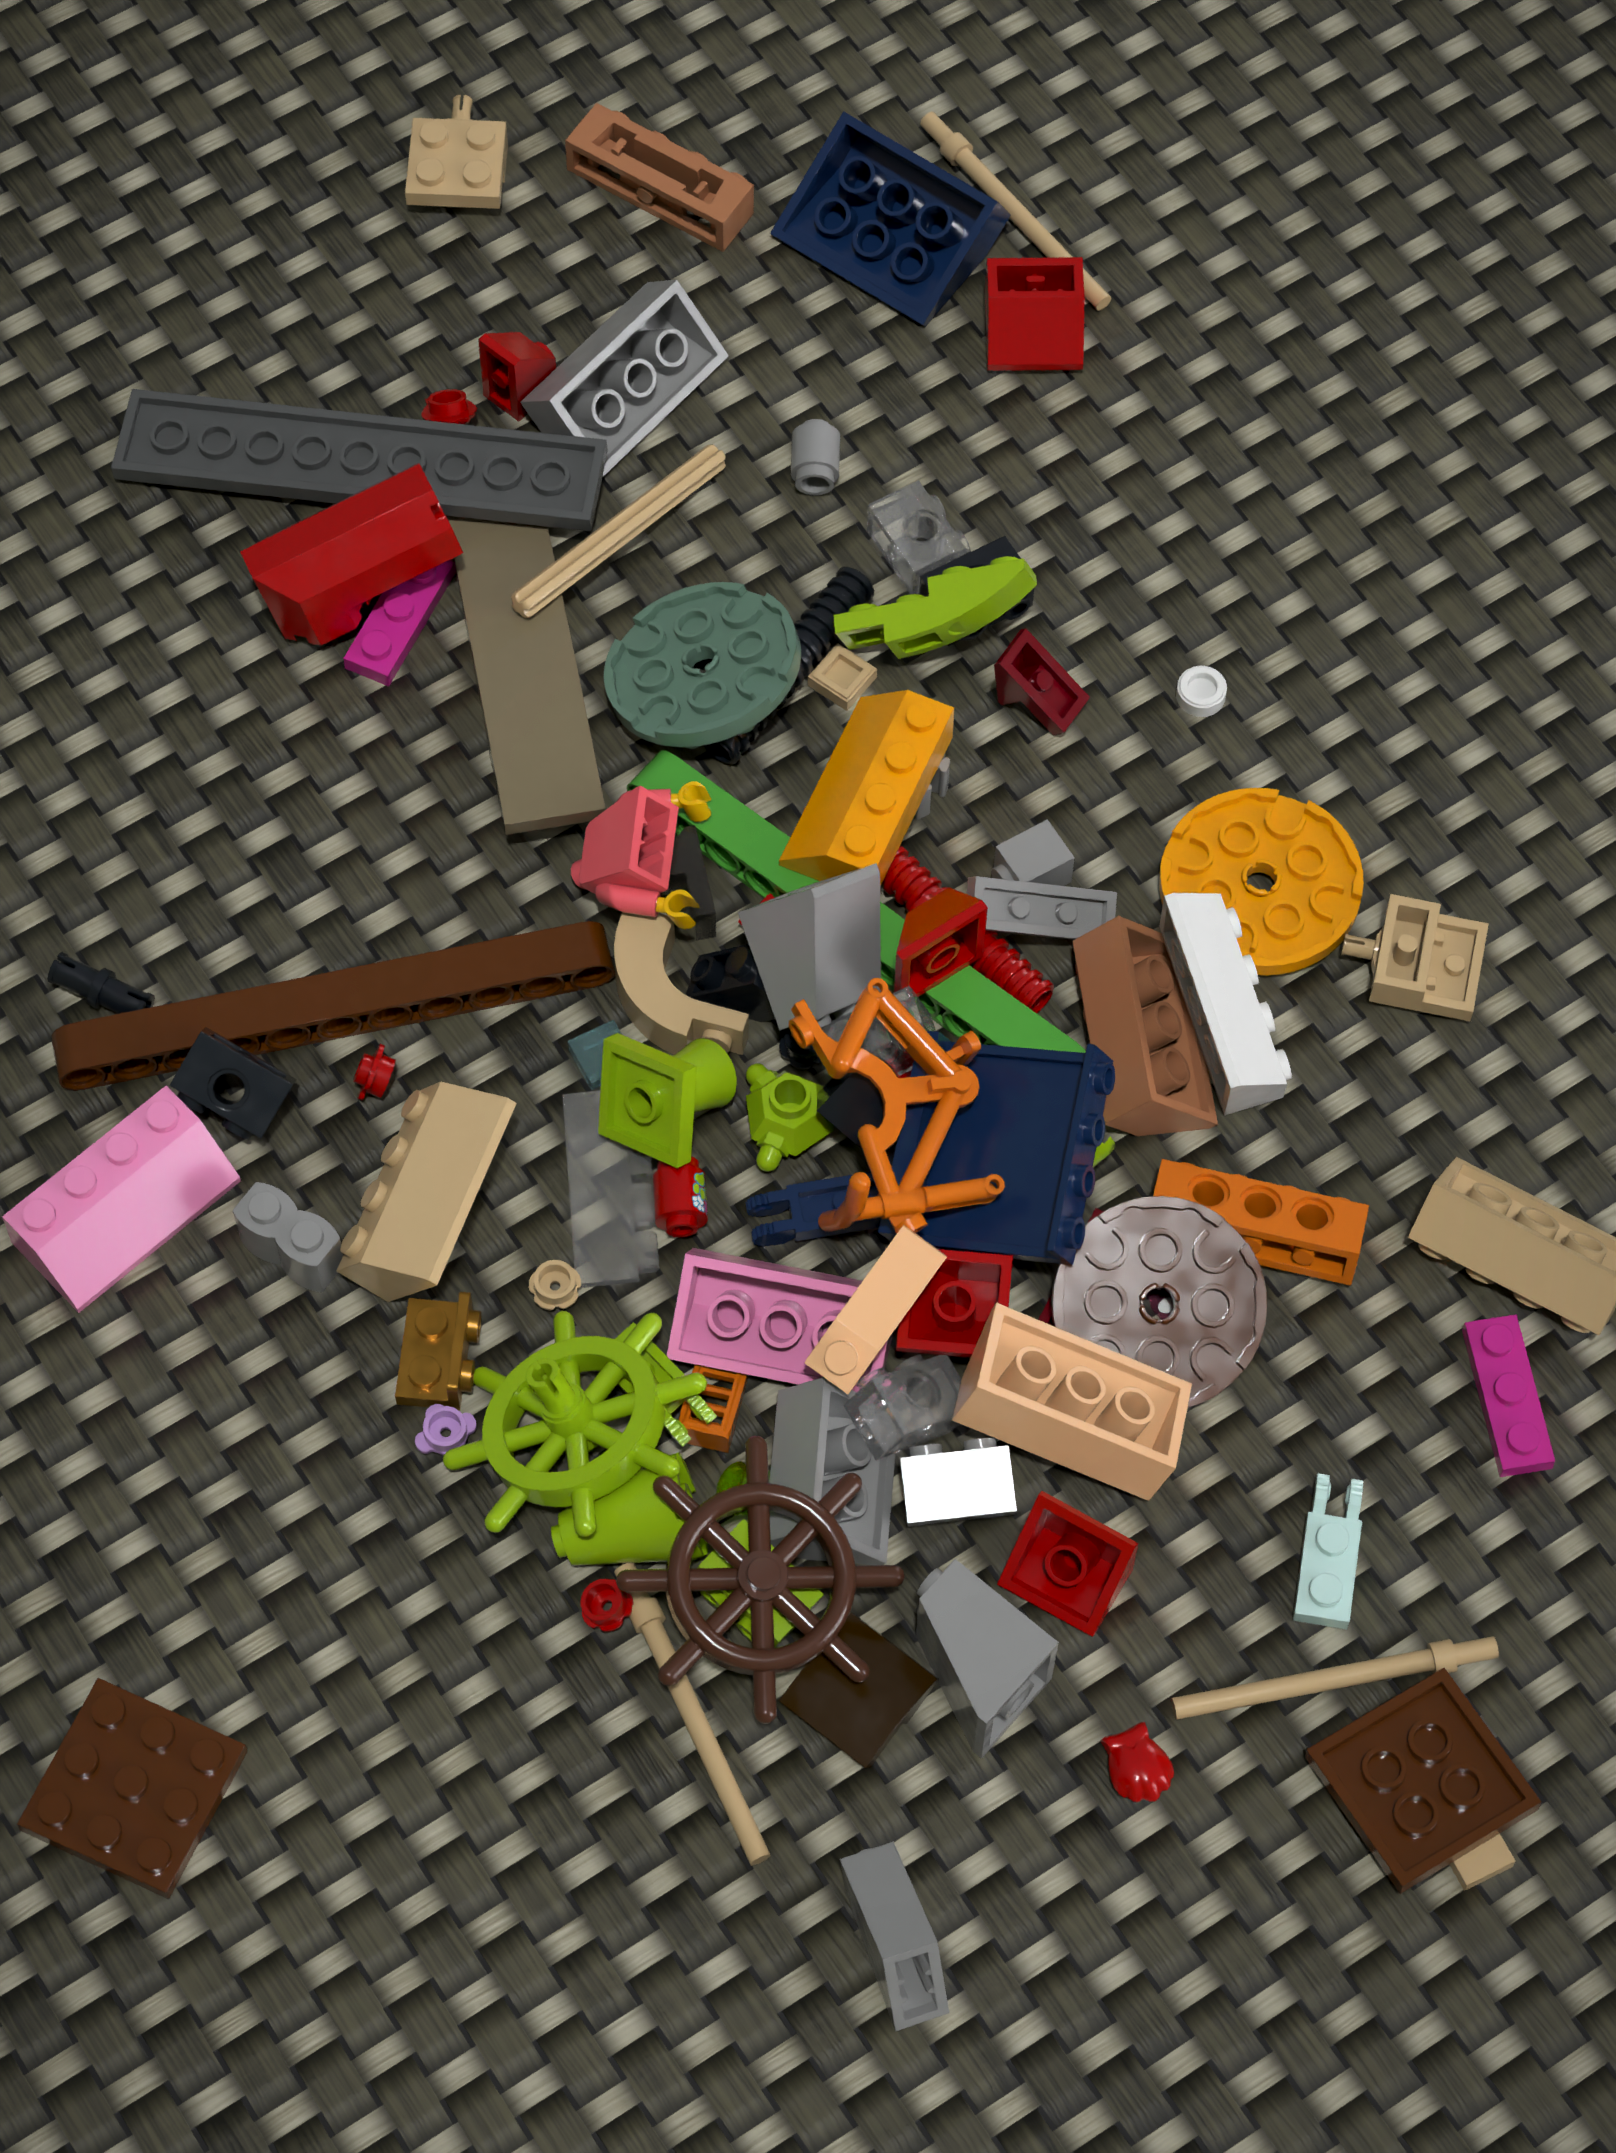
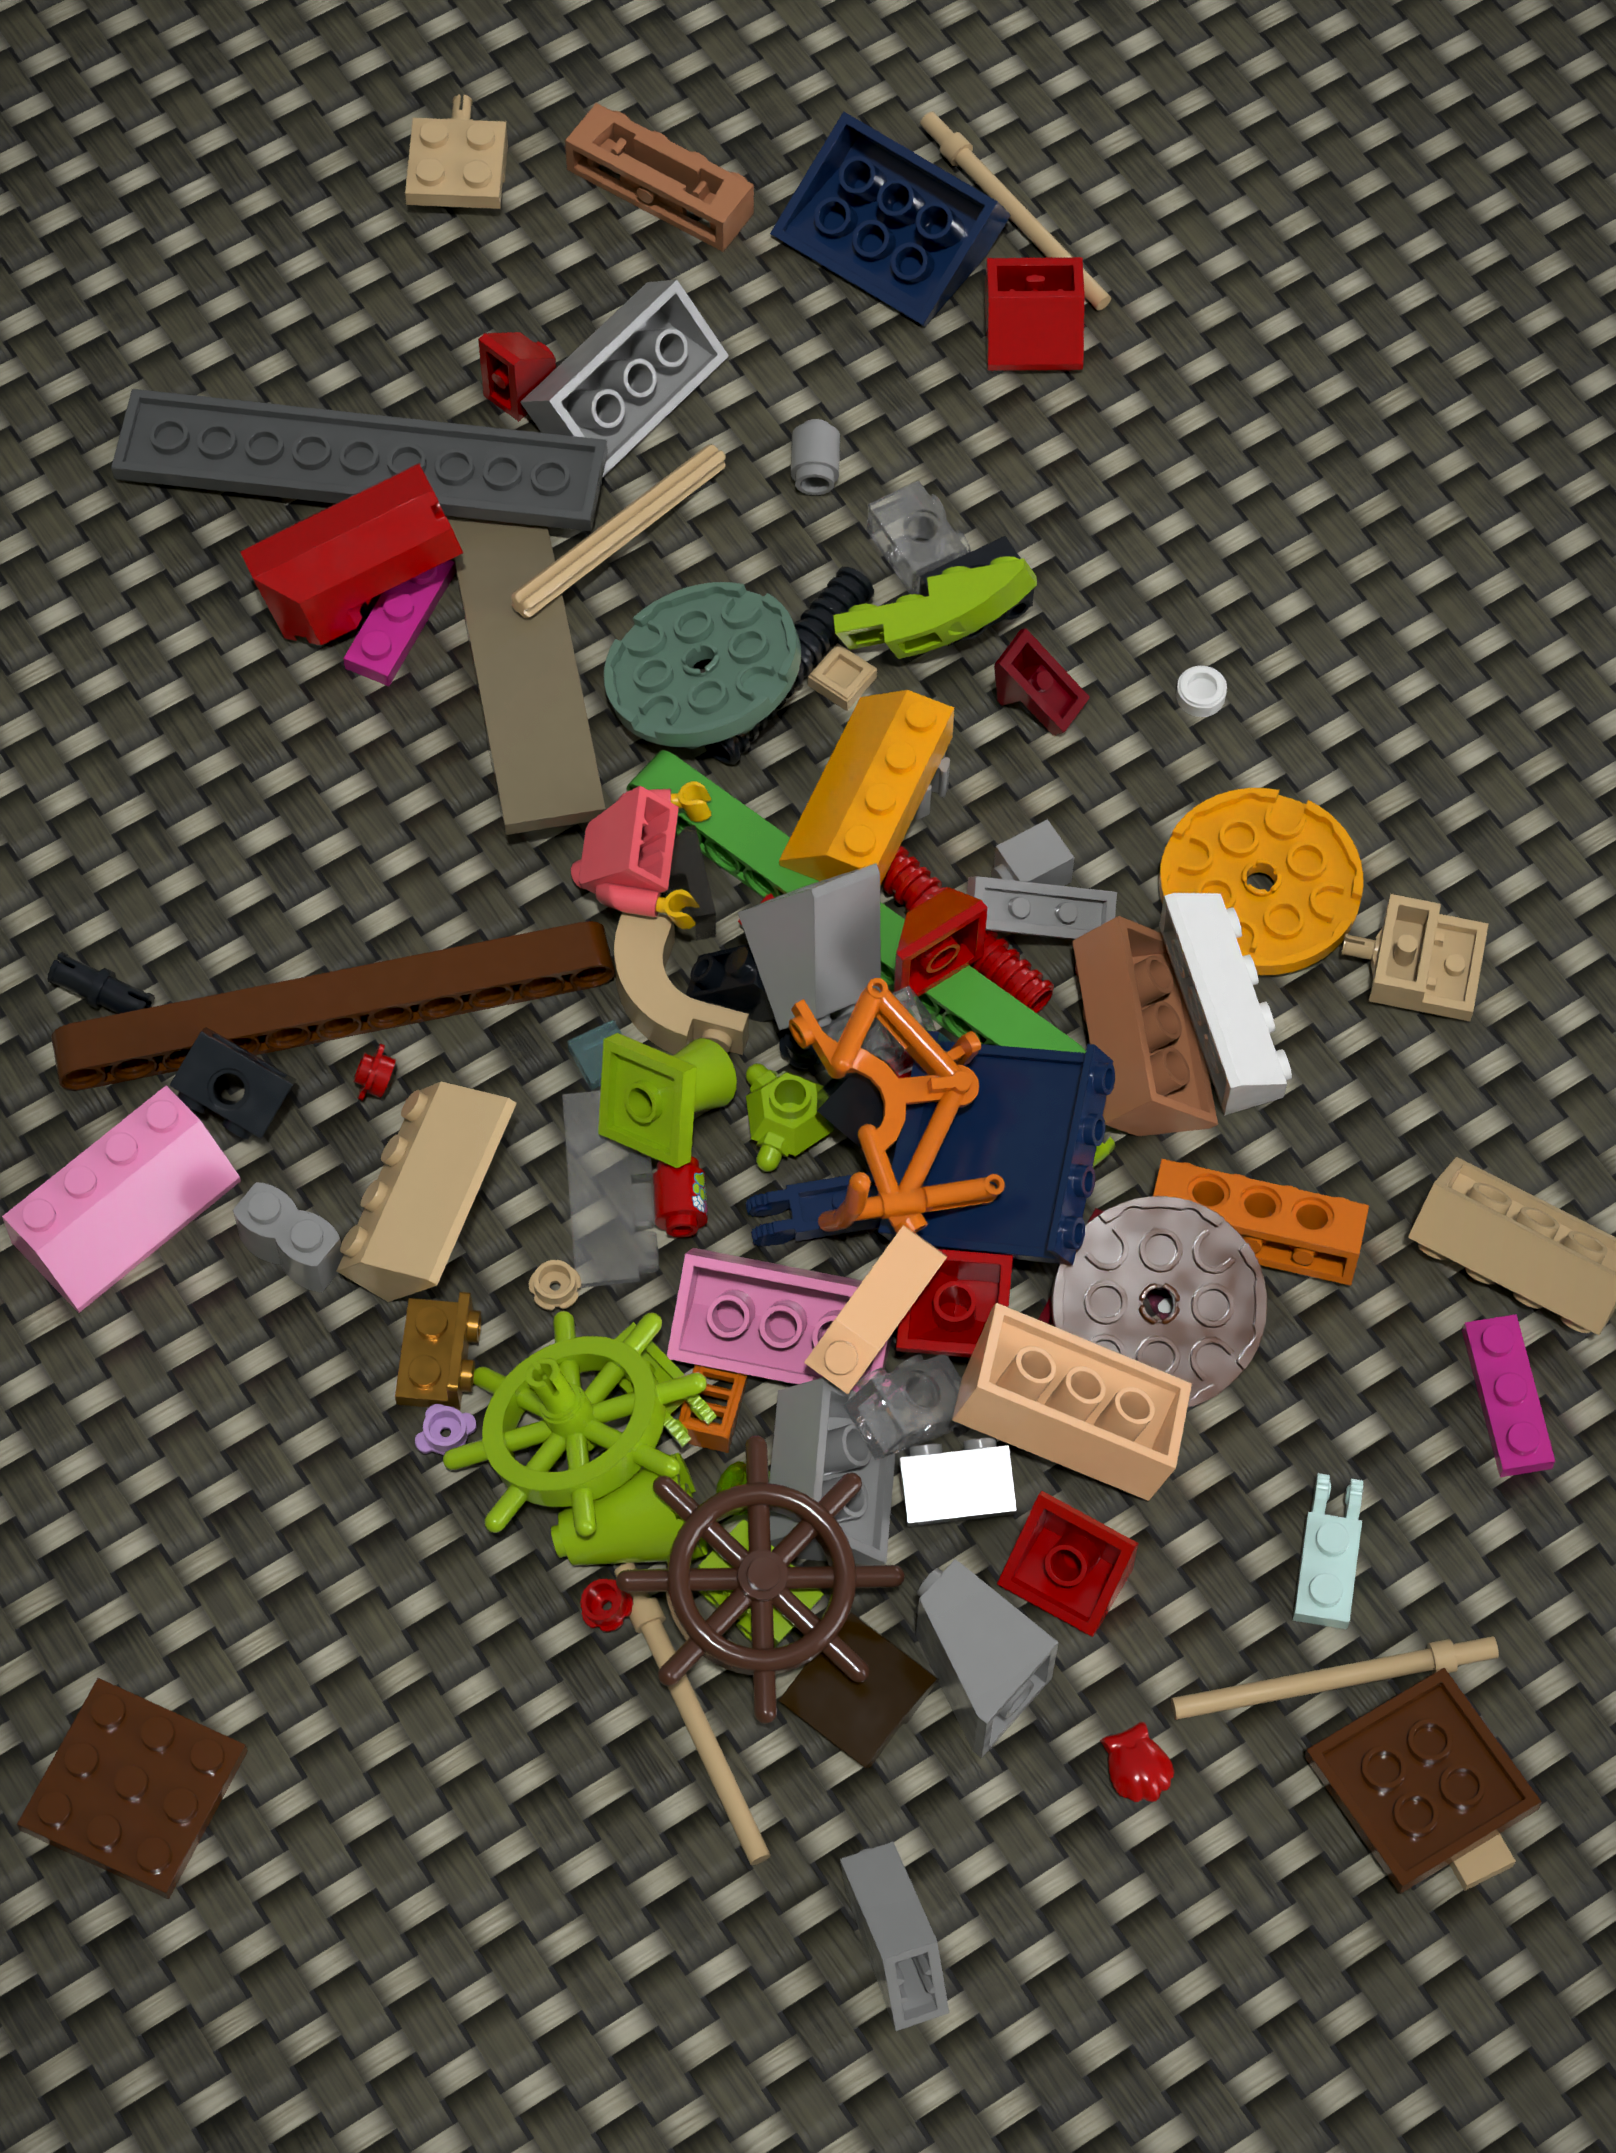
red animal [421,389,477,425] -> none

